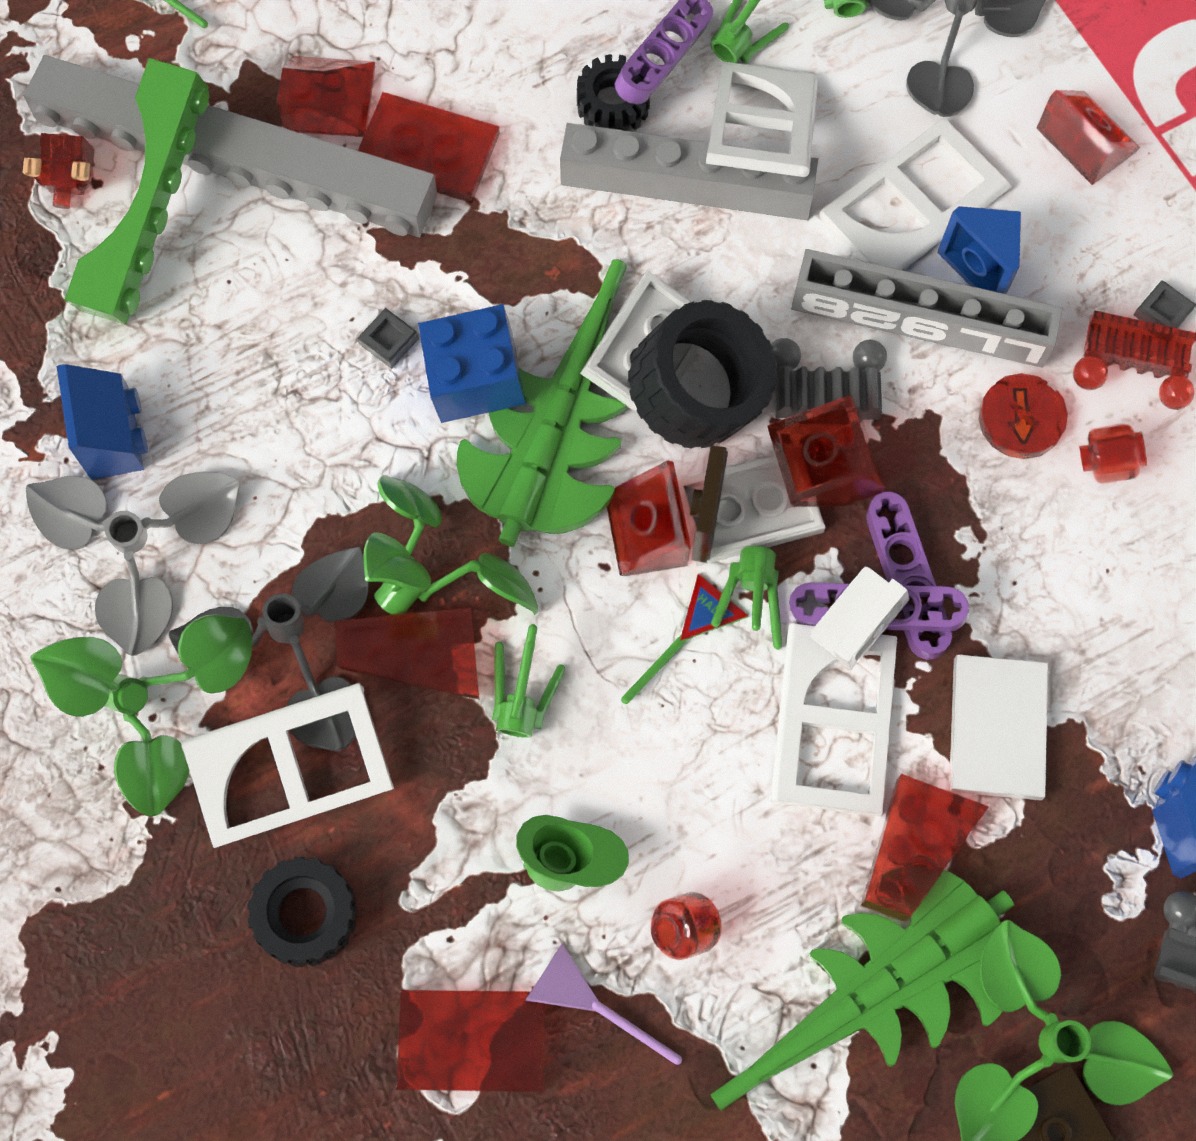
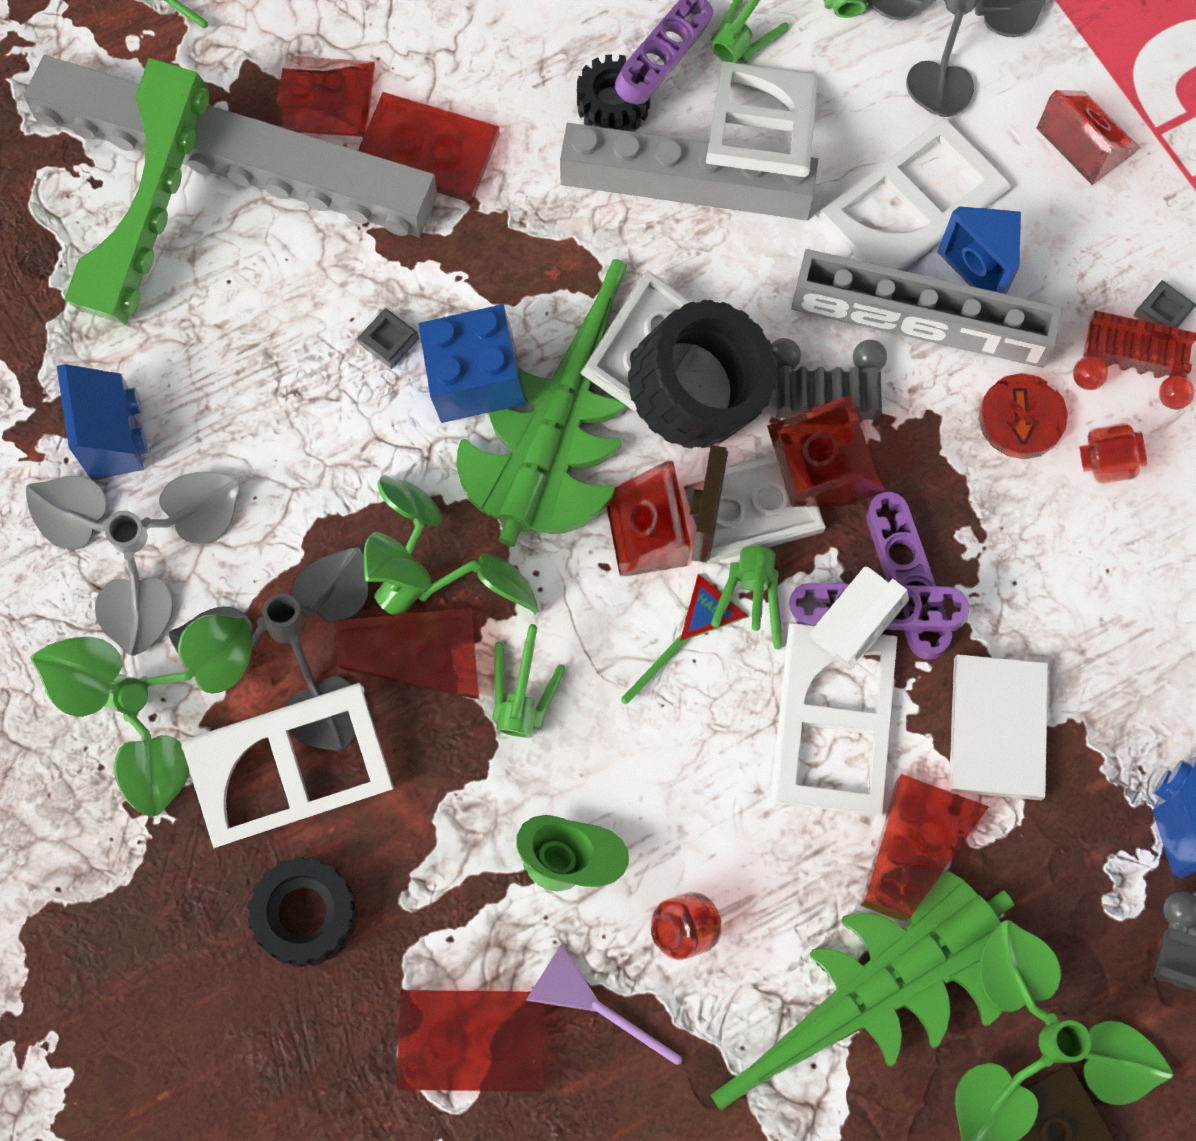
clear red piece [23,133,95,209] -> none

